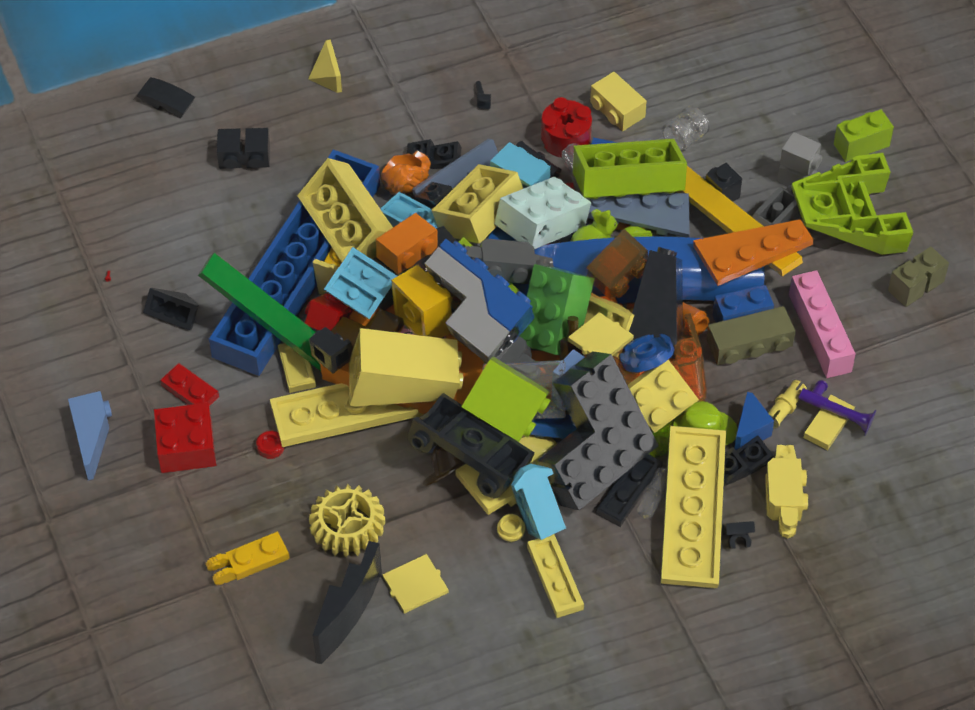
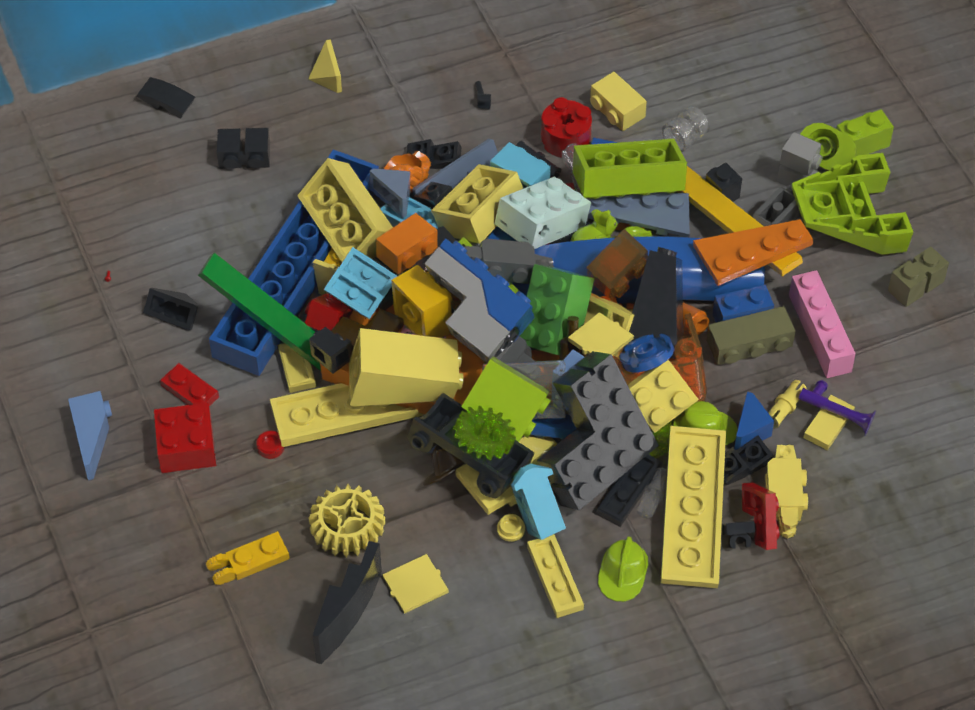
none -> sand blue slope [370,169,410,218]
none -> clear neon green gear [454,406,516,460]
none -> lime piece [598,536,648,602]
none -> red plate [742,482,779,550]
none -> lime piece [800,123,856,170]

